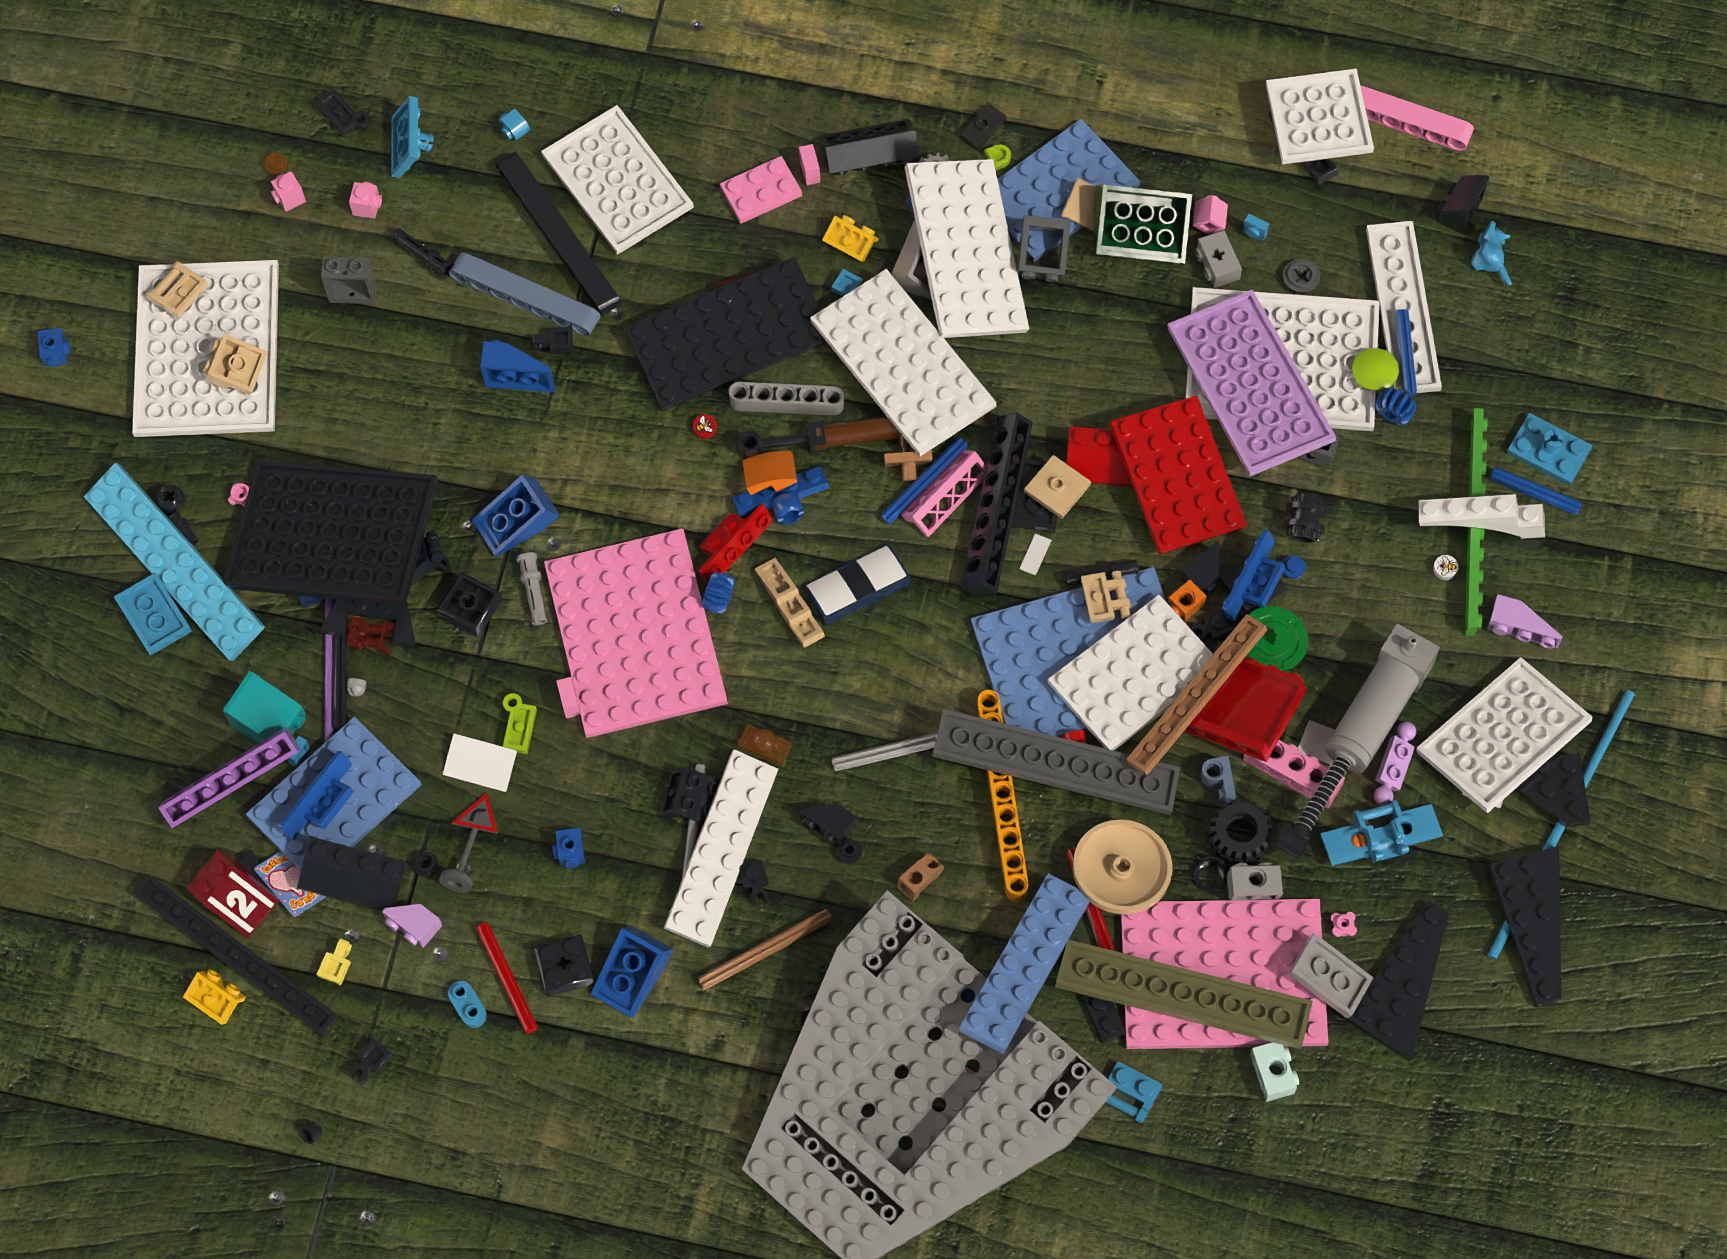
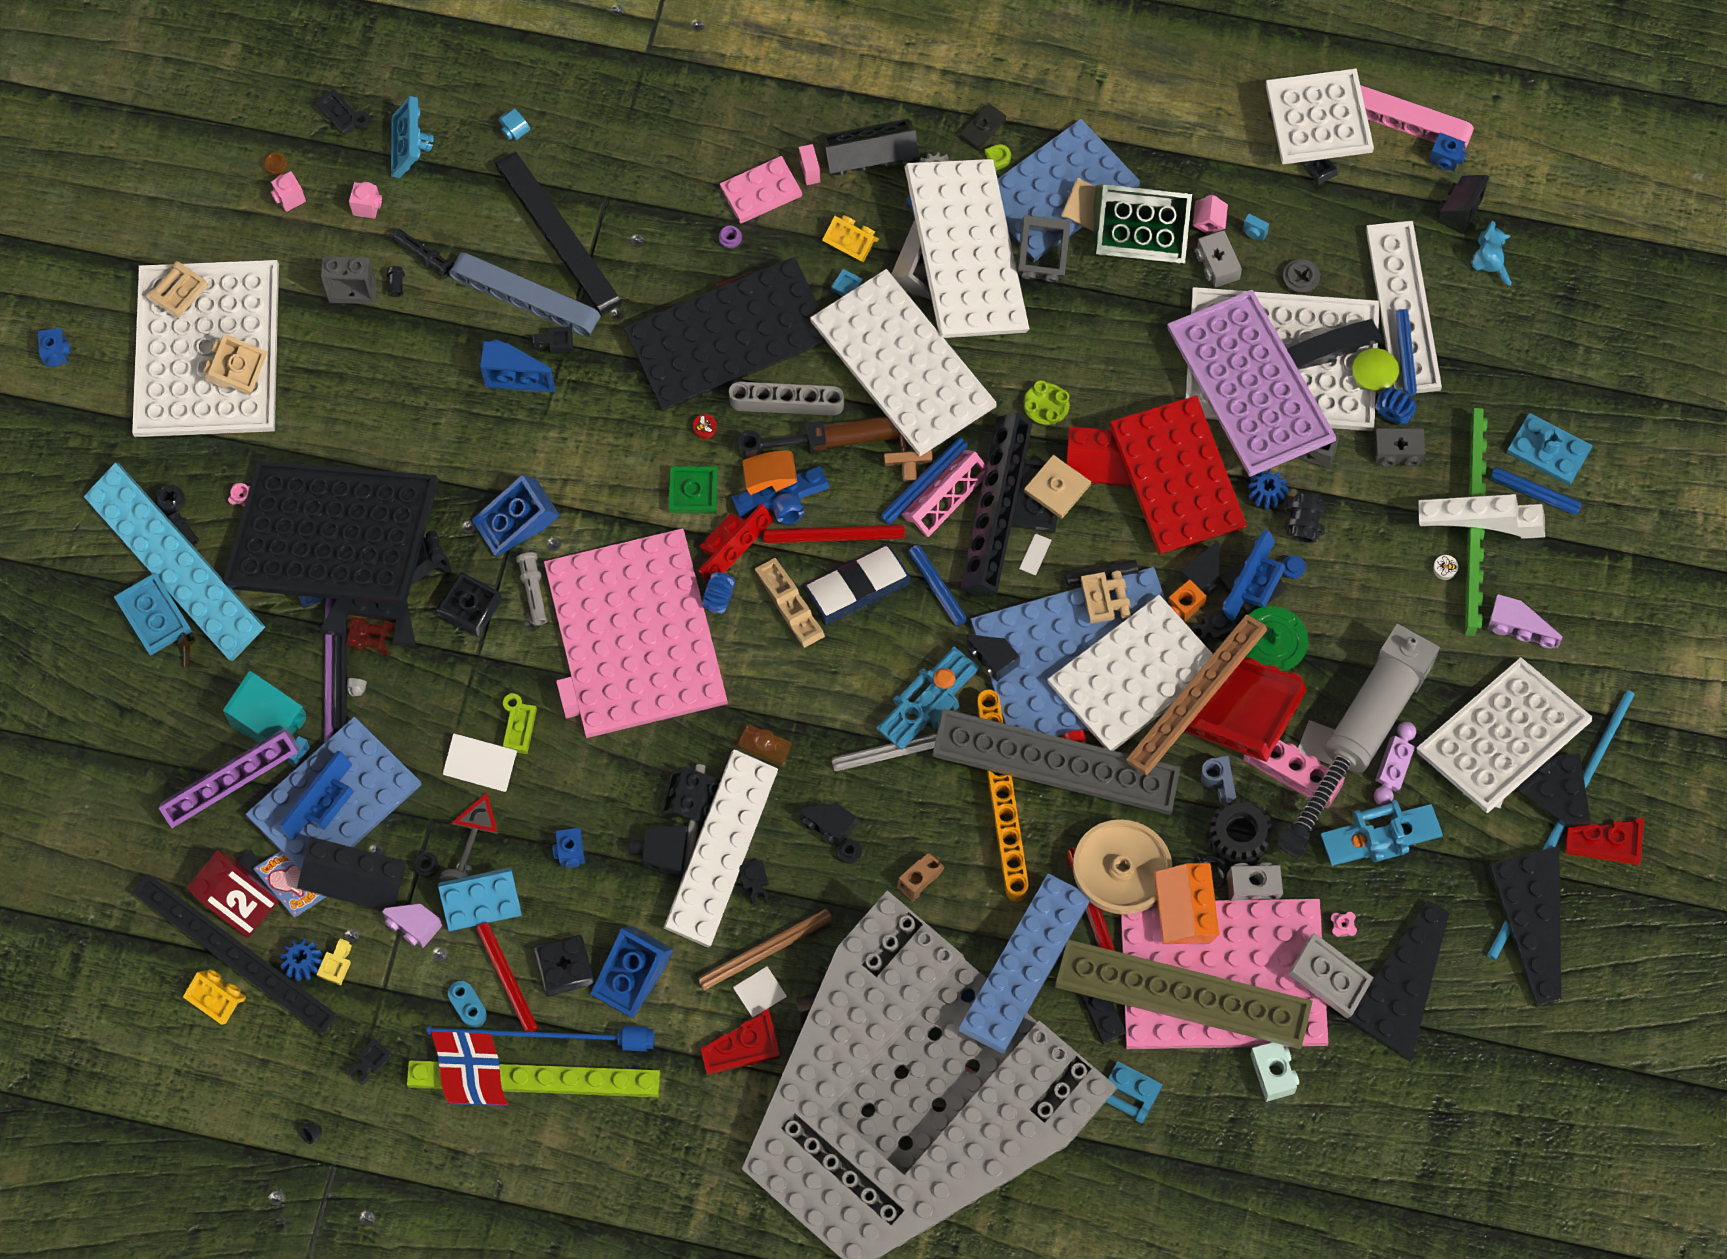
white plate [541,105,694,255] -> none
none -> dark brown hand [177,632,196,668]
none -> blue gear [280,938,322,982]
none -> black pin [386,266,405,297]
none -> lime plate [407,1061,660,1098]
none -> flag [426,1025,655,1106]
none -> dark azure plate [438,867,522,931]
none -> black torso [630,826,688,878]
none -> green plate [669,466,718,514]
none -> red wing [701,1008,780,1075]
none -> medium lavender plate [719,226,742,248]
none -> white sticker [733,967,787,1018]
none -> red axle [763,525,905,543]
none -> dark azure piece [877,647,980,750]
none -> blue axle [909,545,967,626]
none -> black slope [966,635,1020,682]
none -> lime dish [1023,381,1070,425]
none -> orange slope [1154,863,1220,945]
none -> blue gear [1248,469,1289,510]
none -> black slope [1287,319,1382,370]
none -> dark grey brick [1374,428,1425,467]
none -> blue brick [1429,132,1467,172]
none -> red wing [1565,818,1644,865]

